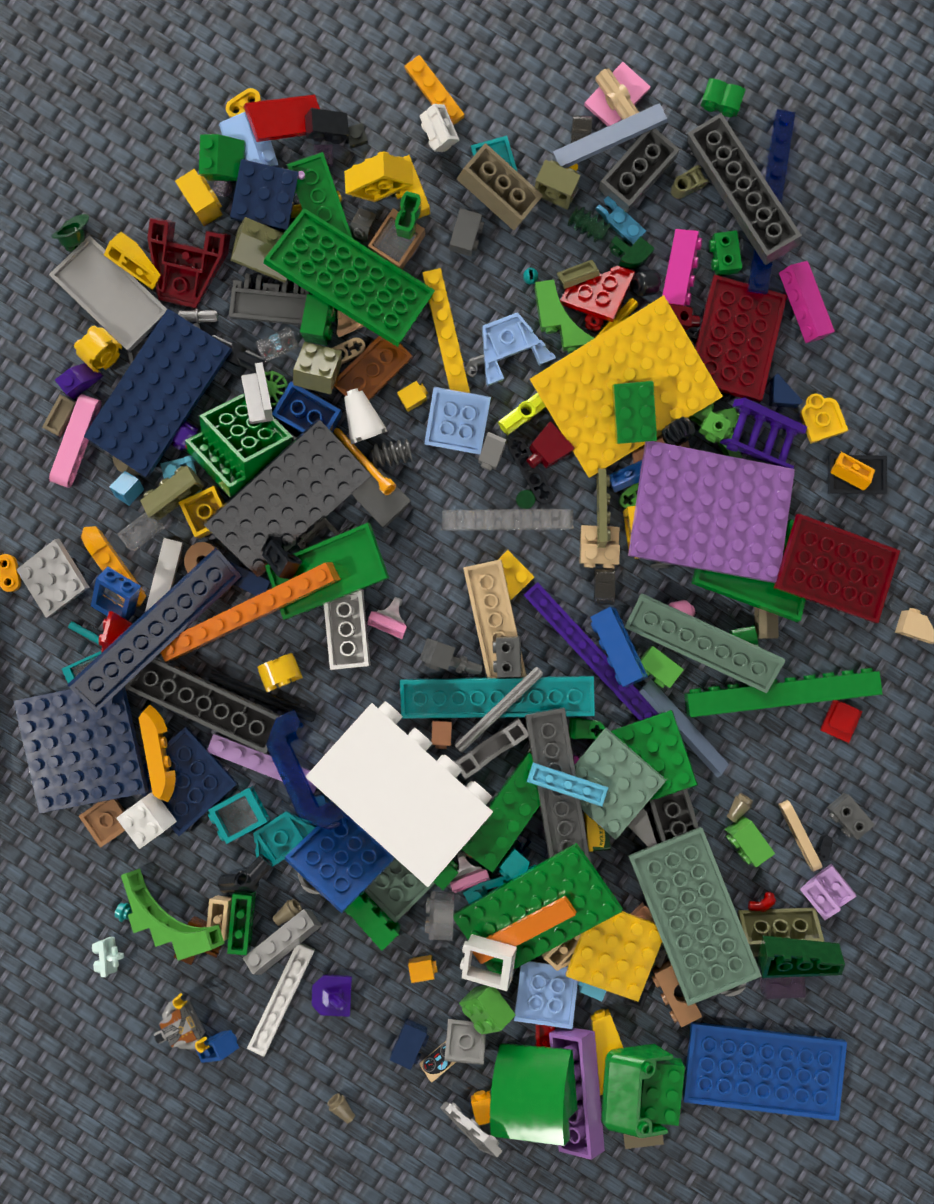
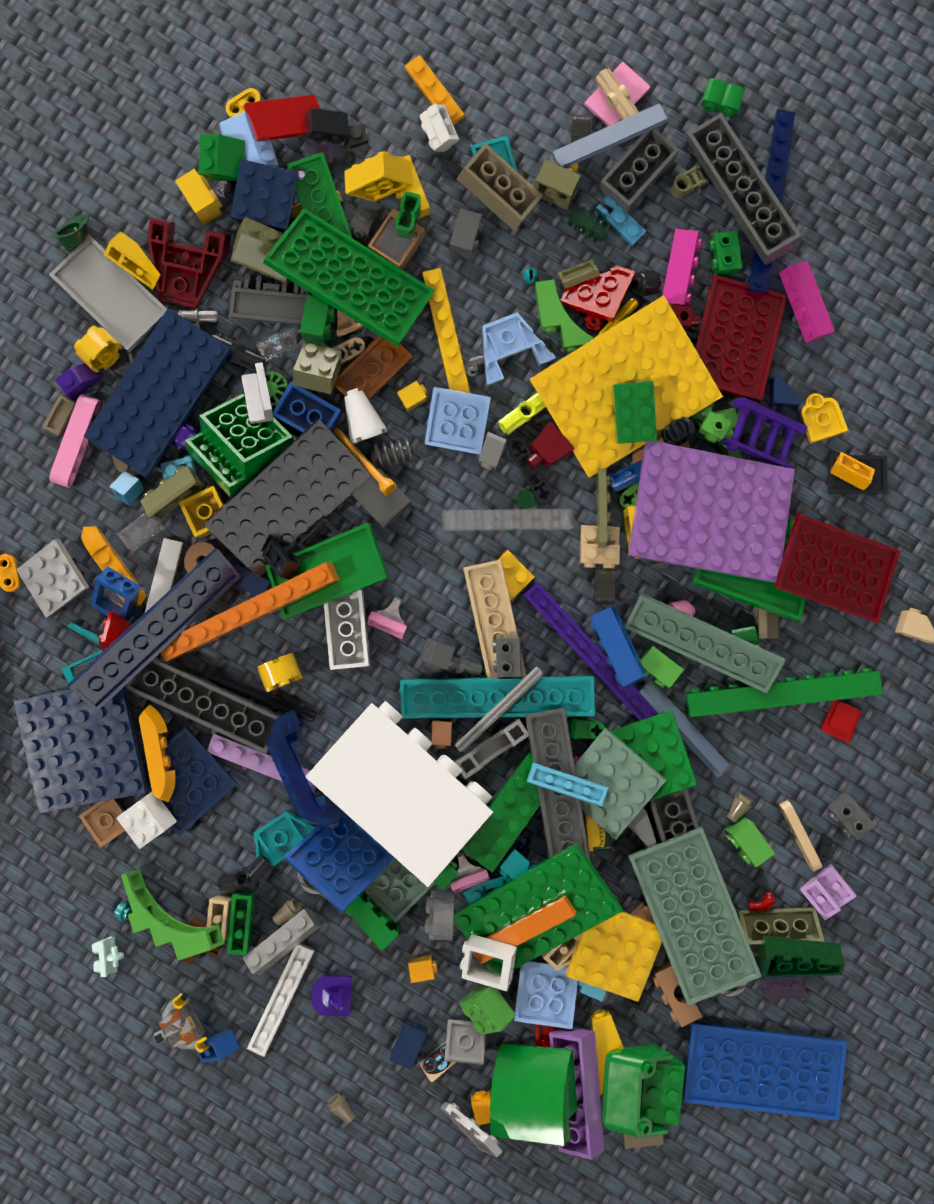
window [208,785,270,844] -> none
dark green brick [609,236,655,270] -> none

